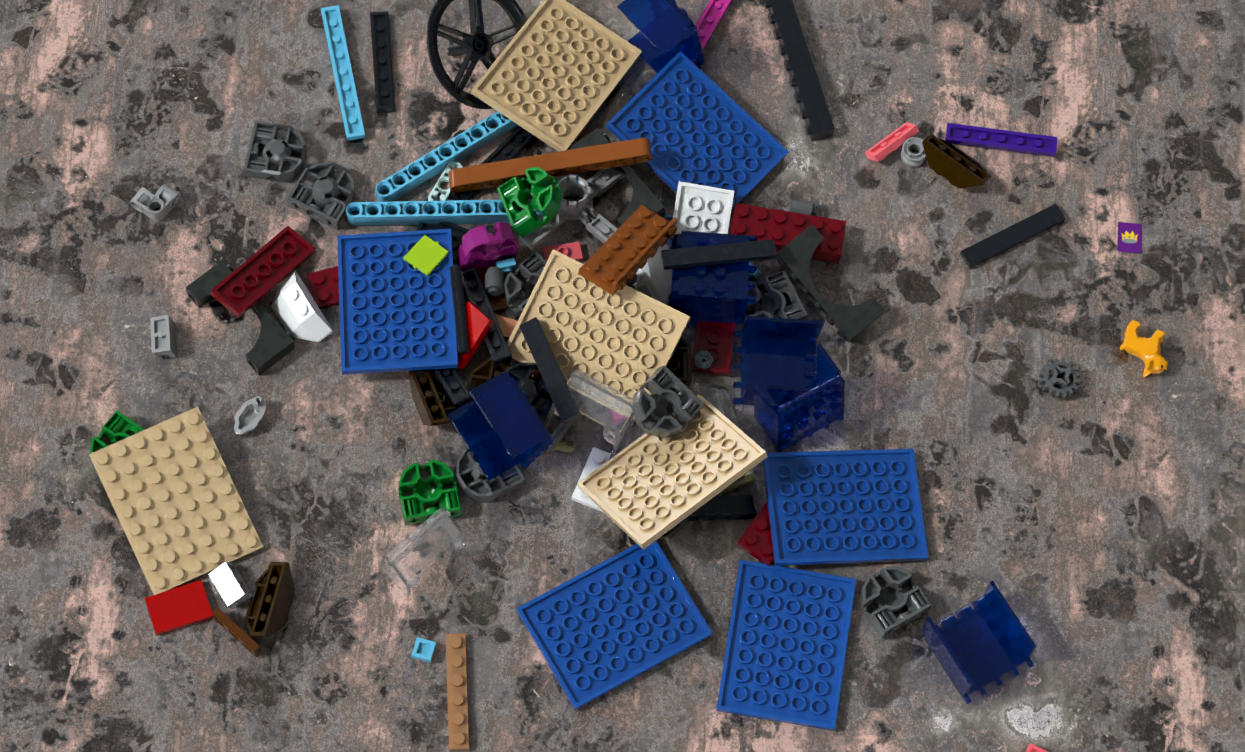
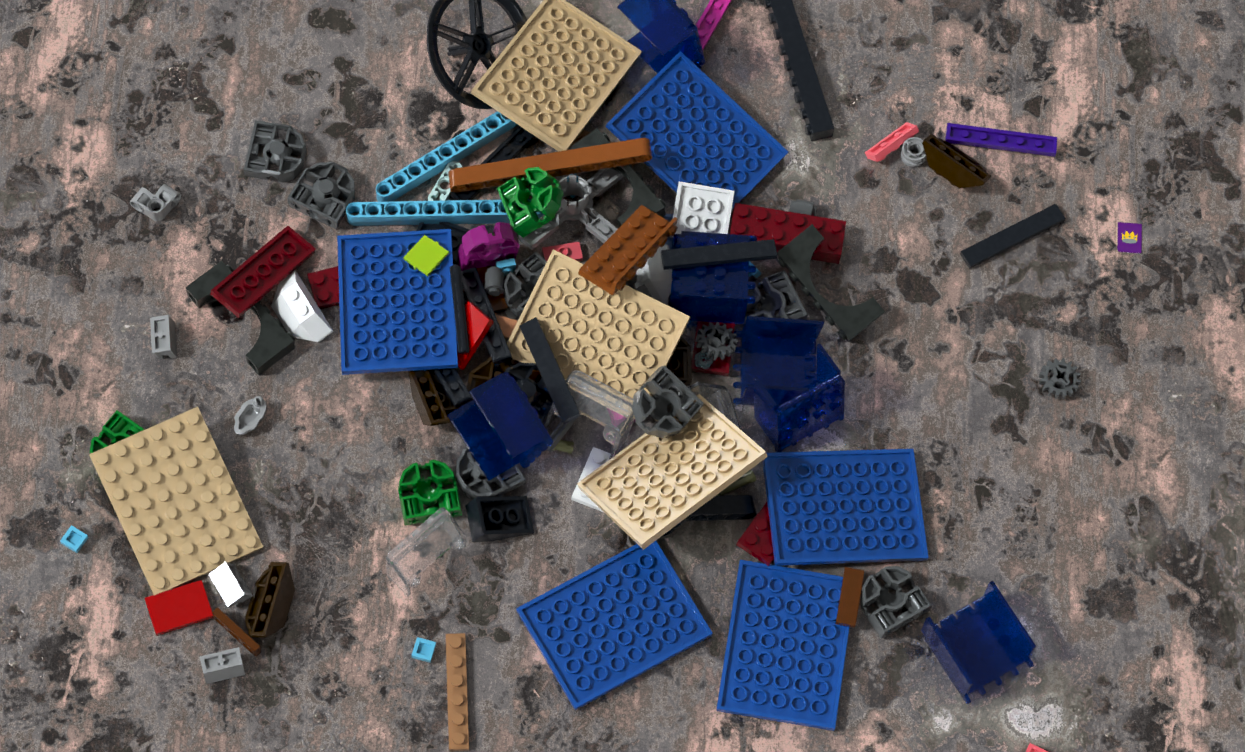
medium azure plate [321,5,365,141] -> none
black tile [370,11,395,113] -> none
light orange animal [1120,320,1168,378] -> none
none -> medium azure plate [60,525,89,553]
none -> light grey hinge [200,647,245,684]
none -> black slope [465,496,534,542]
none -> dark grey gear [695,322,738,360]
none -> reddish brown tile [835,567,864,628]

